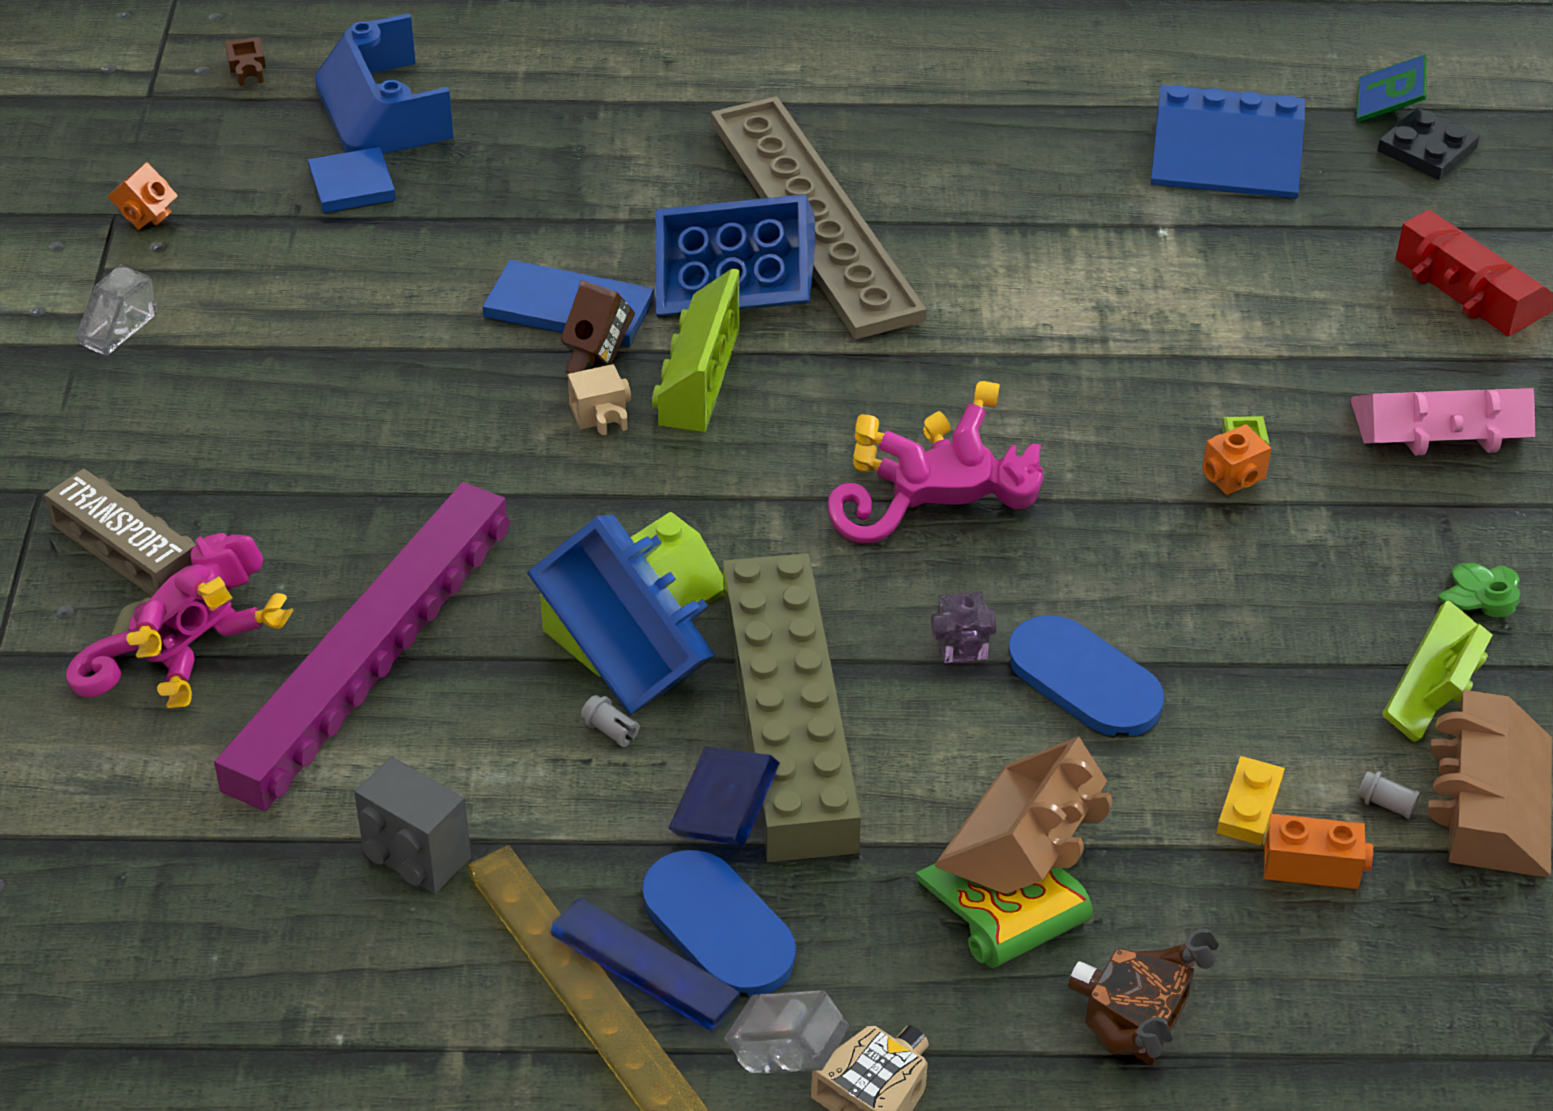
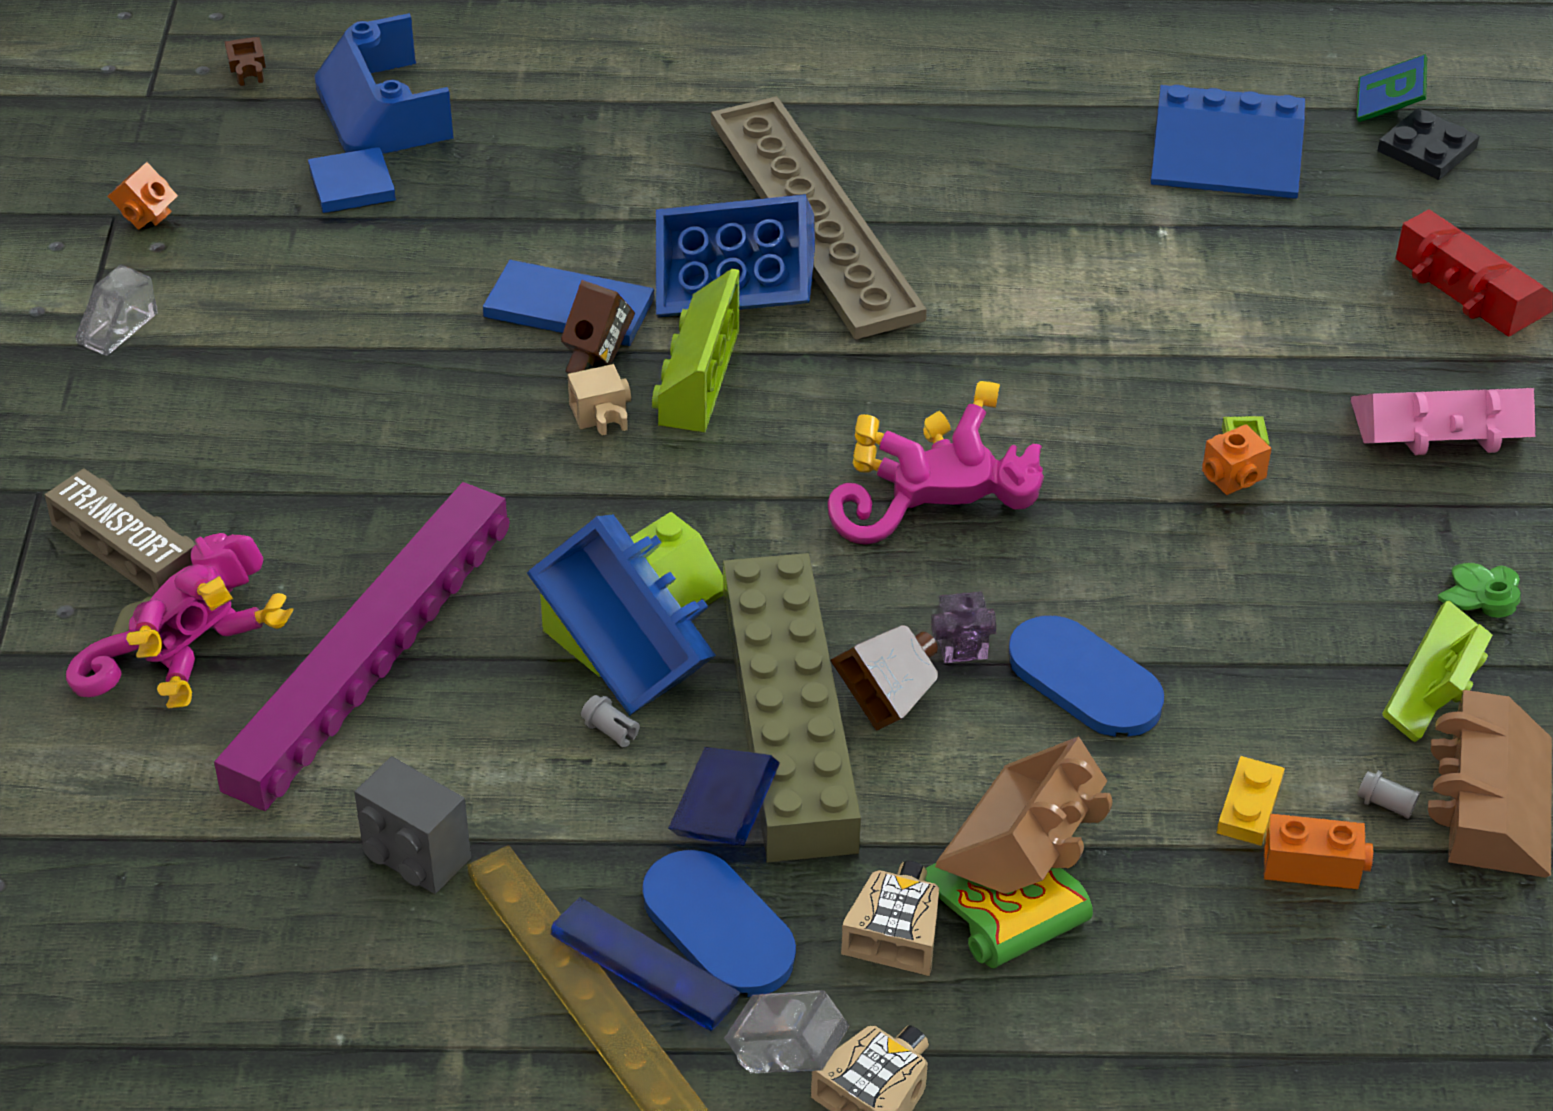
torso [1068,929,1219,1066] -> none
none -> torso [830,624,938,731]
none -> tan torso [841,861,939,976]

